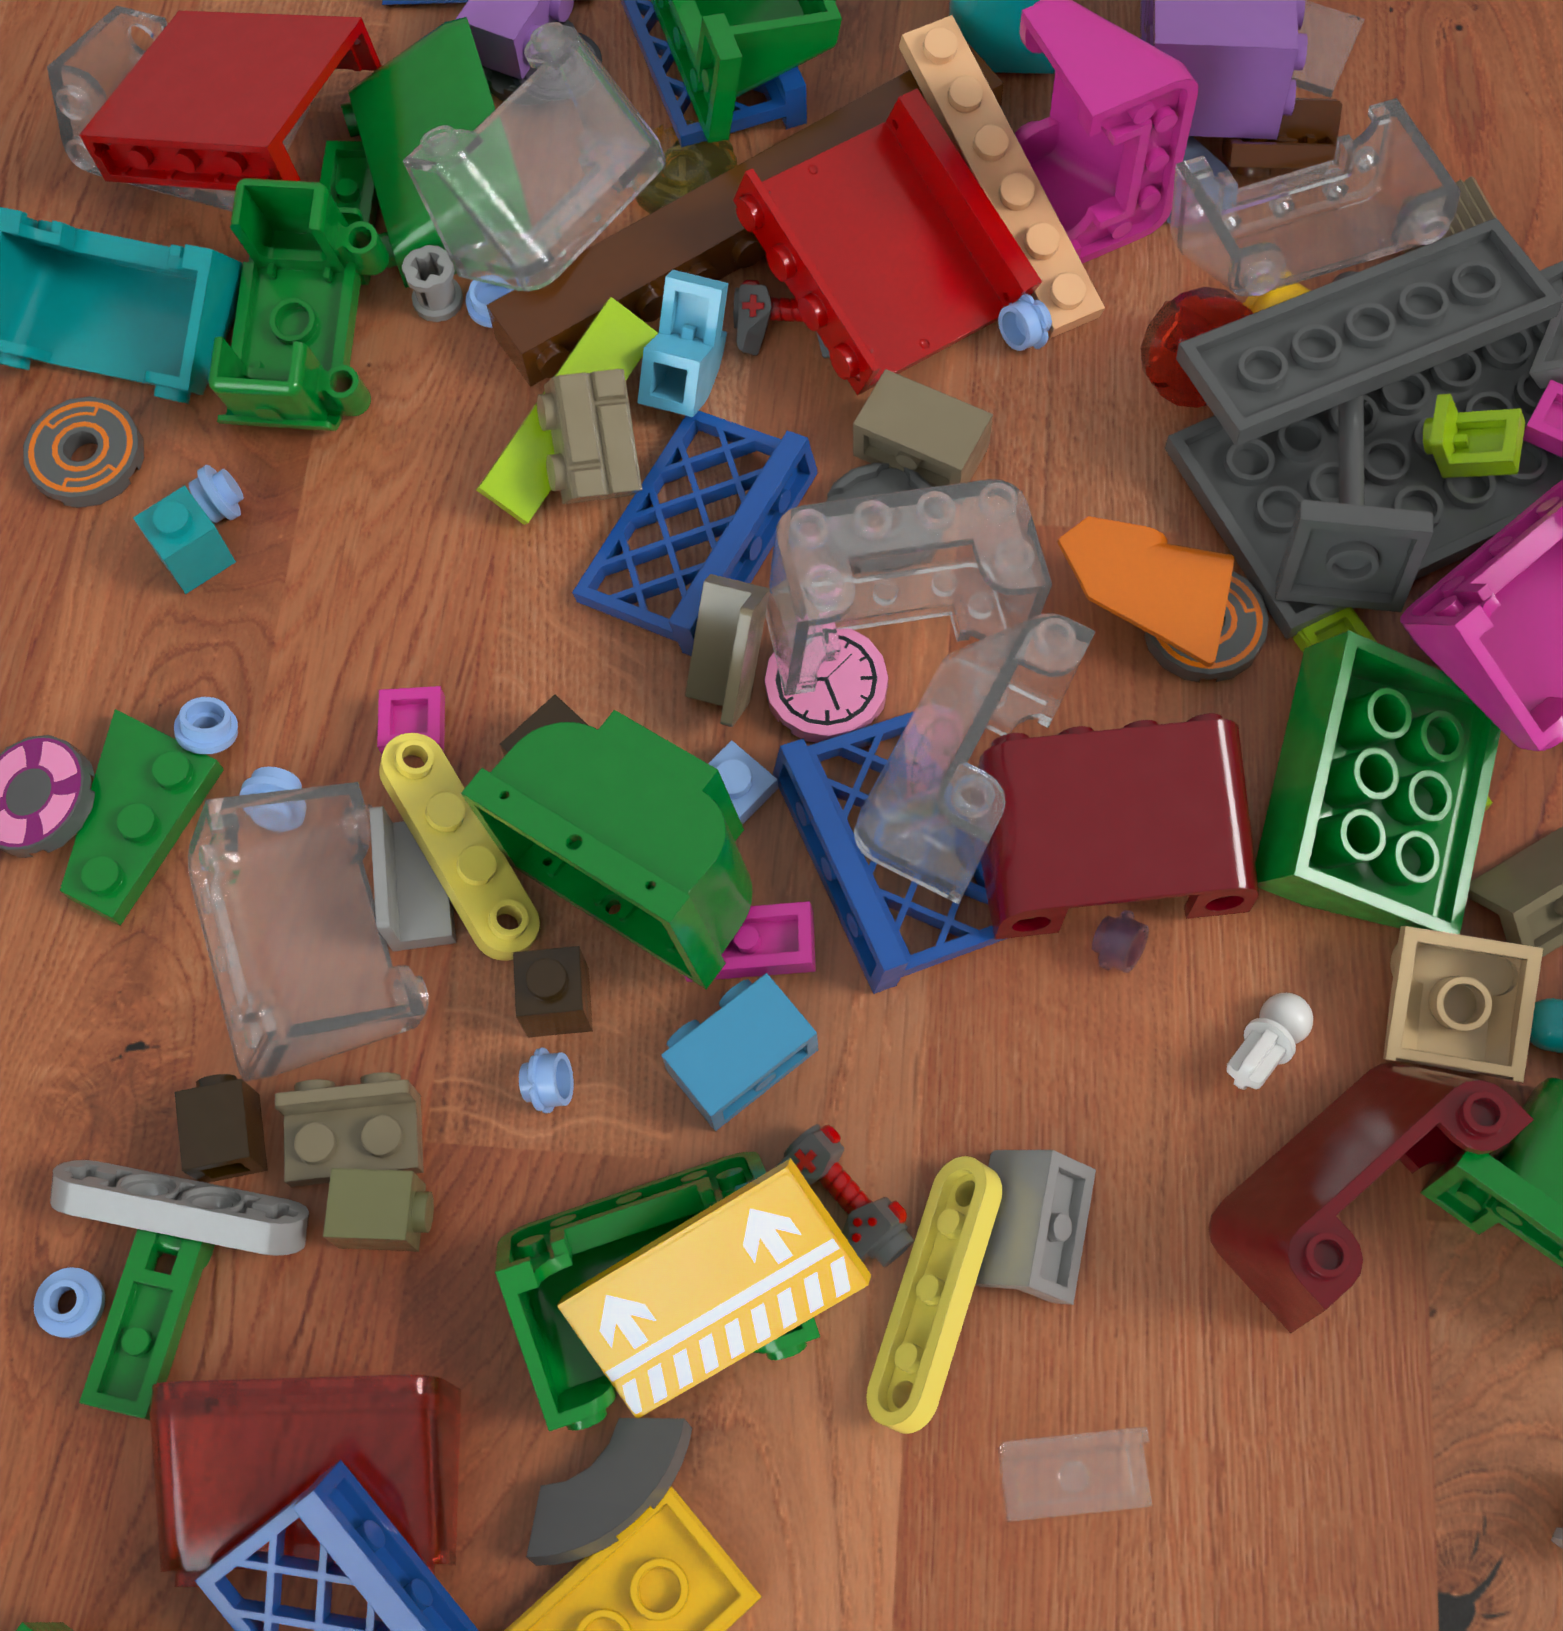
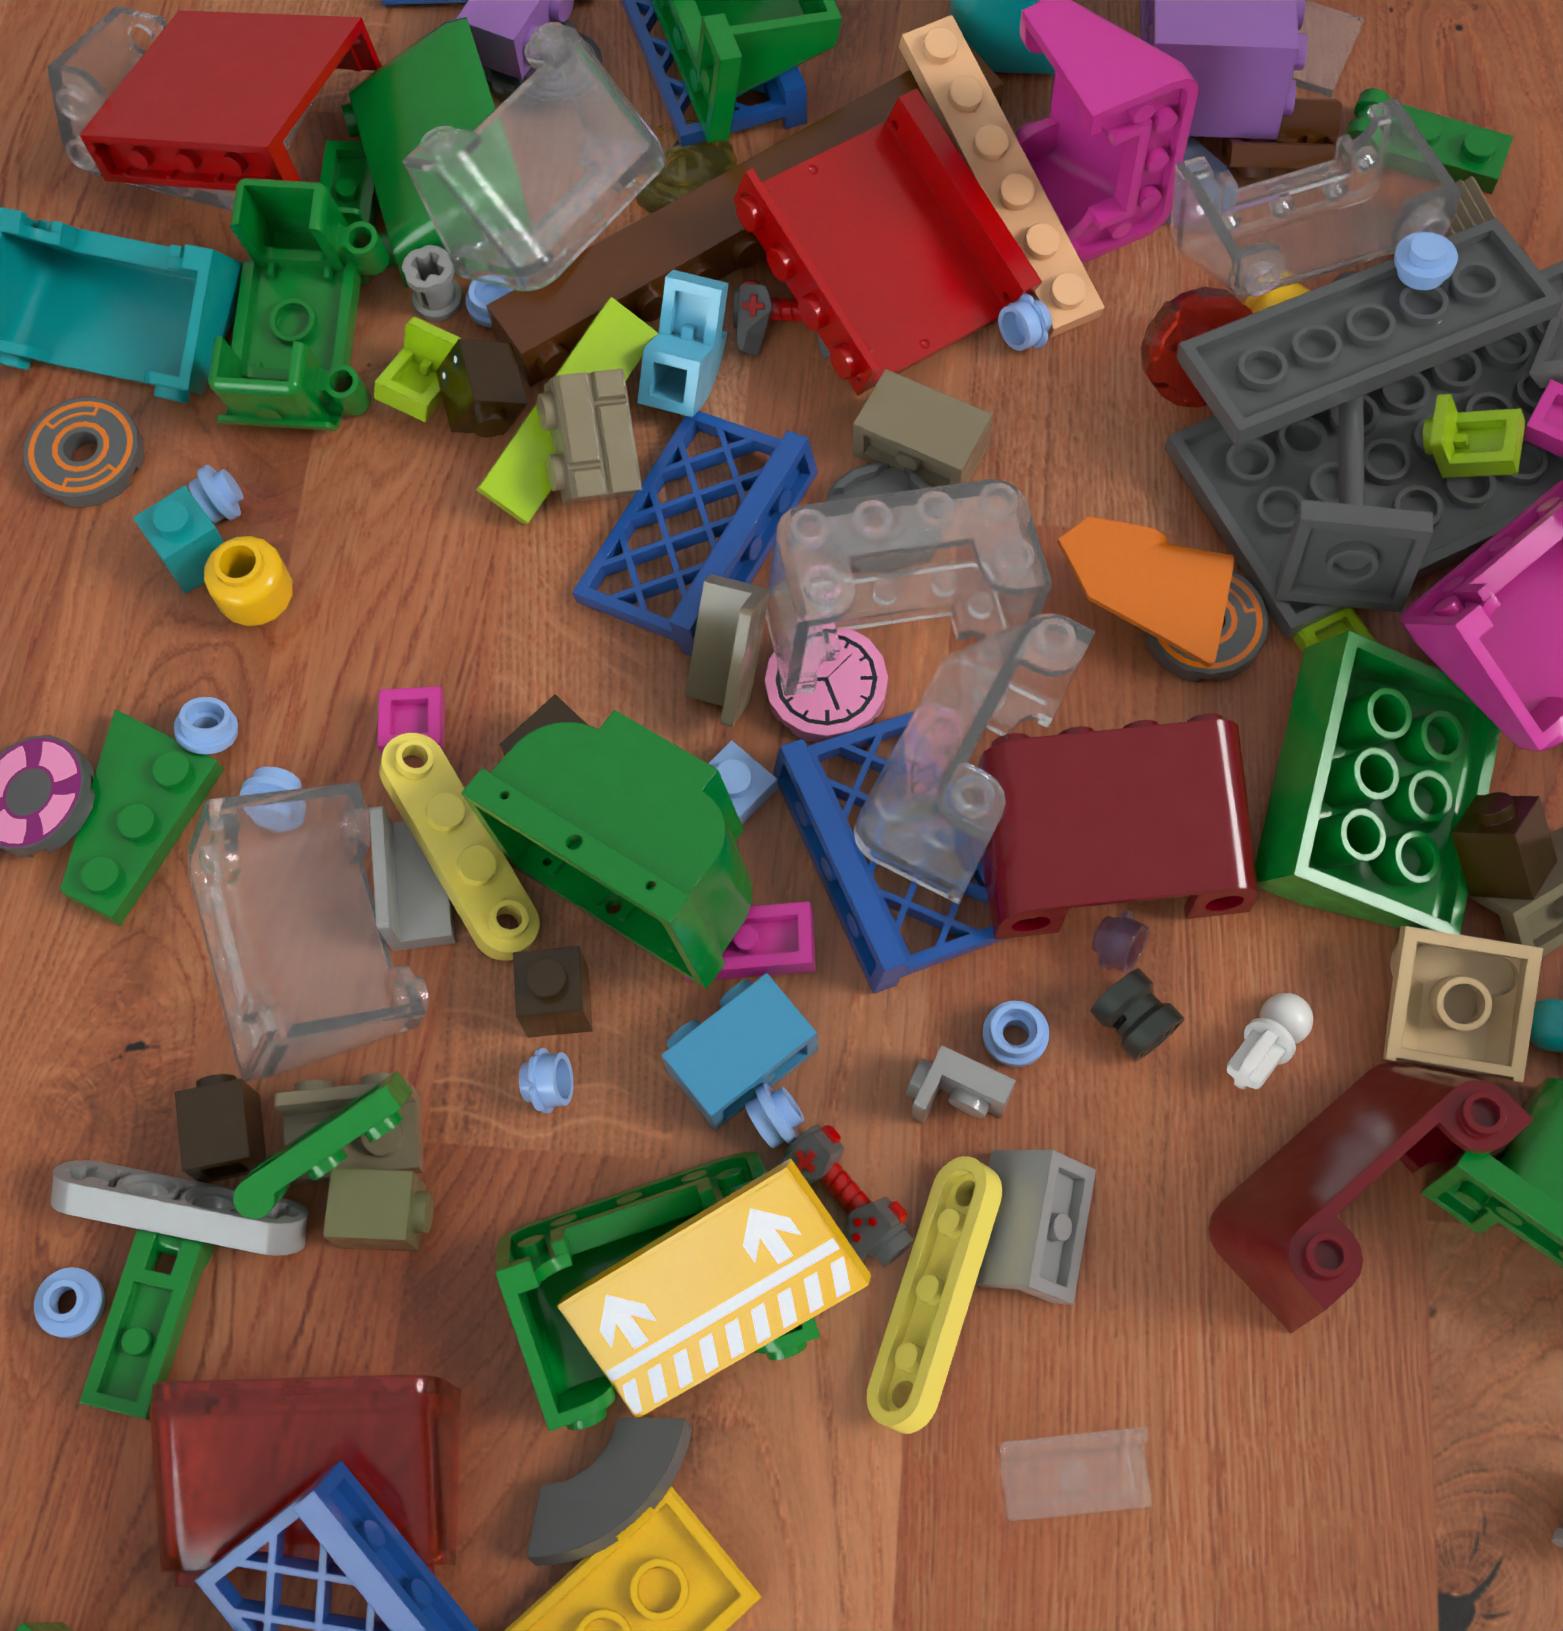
none -> yellow head [204,536,293,626]
none -> green plate [233,1071,413,1219]
none -> lime bracket [374,317,461,423]
none -> dark brown brick [436,339,528,438]
none -> light blue plate [745,1083,805,1149]
none -> light grey bracket [906,1045,1016,1124]
none -> light blue plate [982,1001,1049,1067]
none -> pearl dark grey wheel [1090,968,1185,1062]
none -> green plate [1343,88,1513,194]
none -> light blue plate [1394,232,1458,290]
none -> dark brown brick [1451,792,1557,900]

